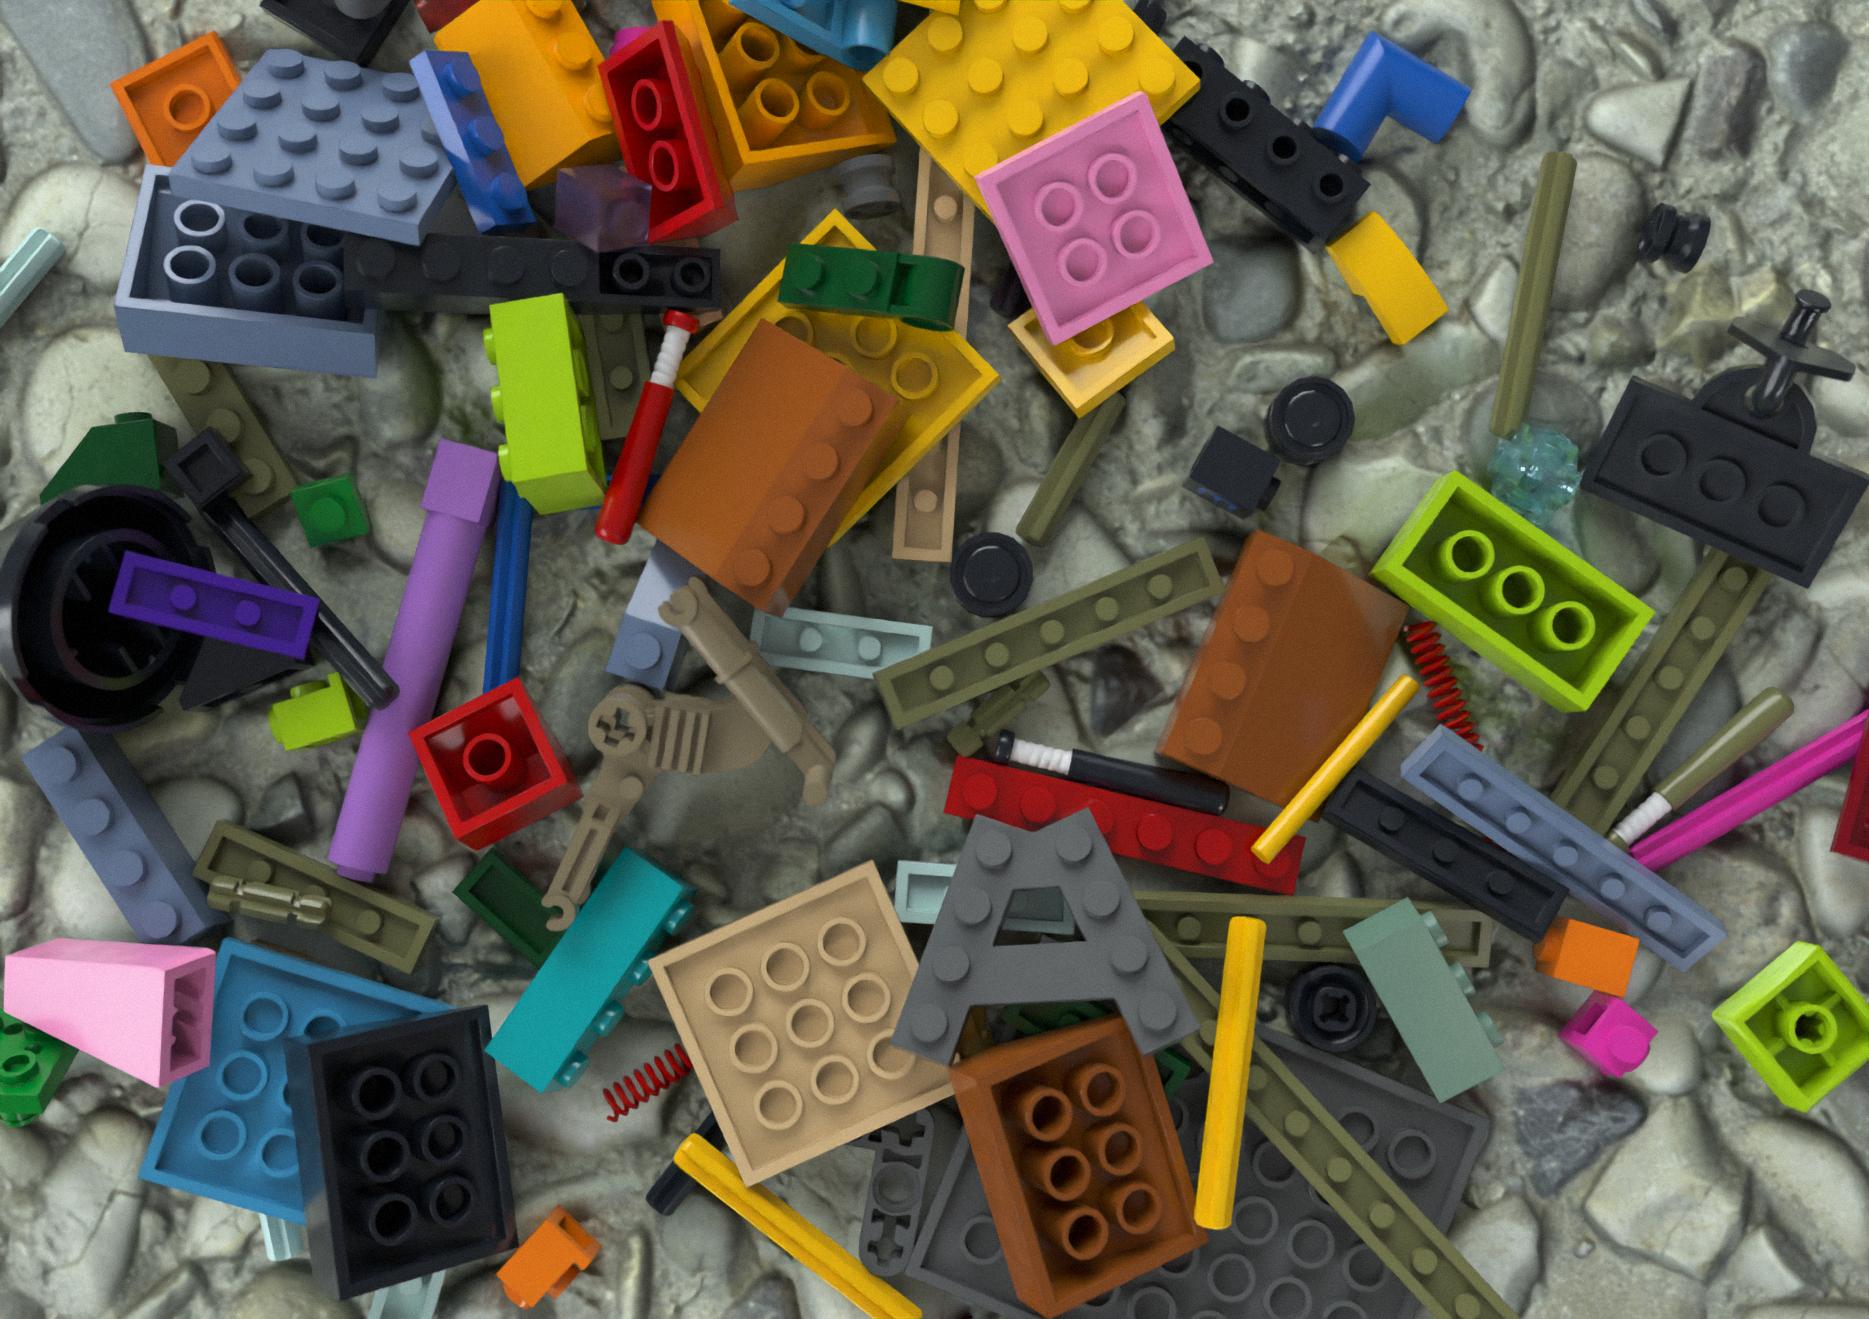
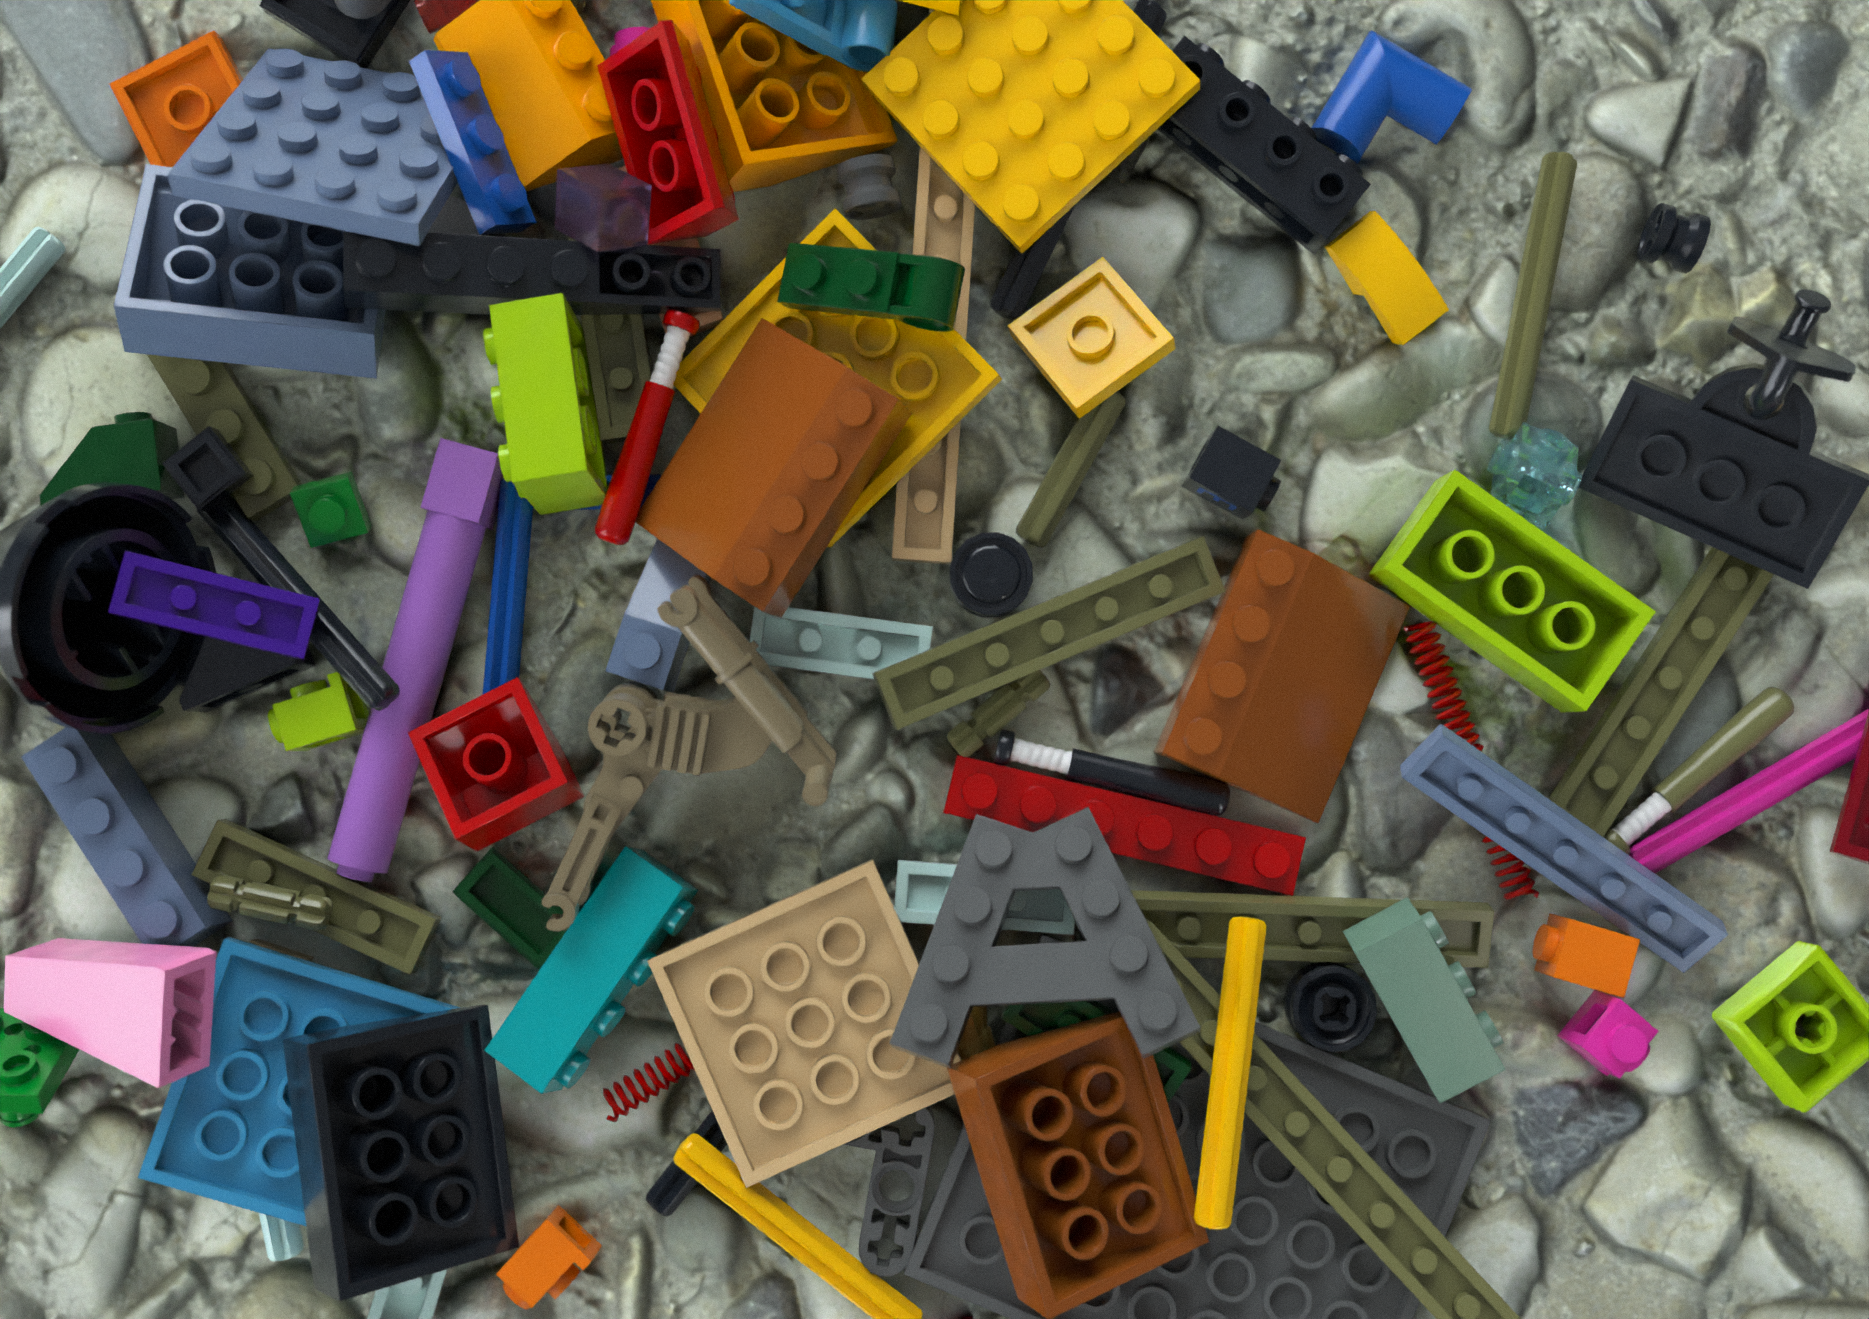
bright pink plate [974,91,1214,346] -> none
yellow bar [1250,674,1420,864] -> none
black wheel [1263,376,1355,466] -> none
black tile [1321,765,1570,945] -> none

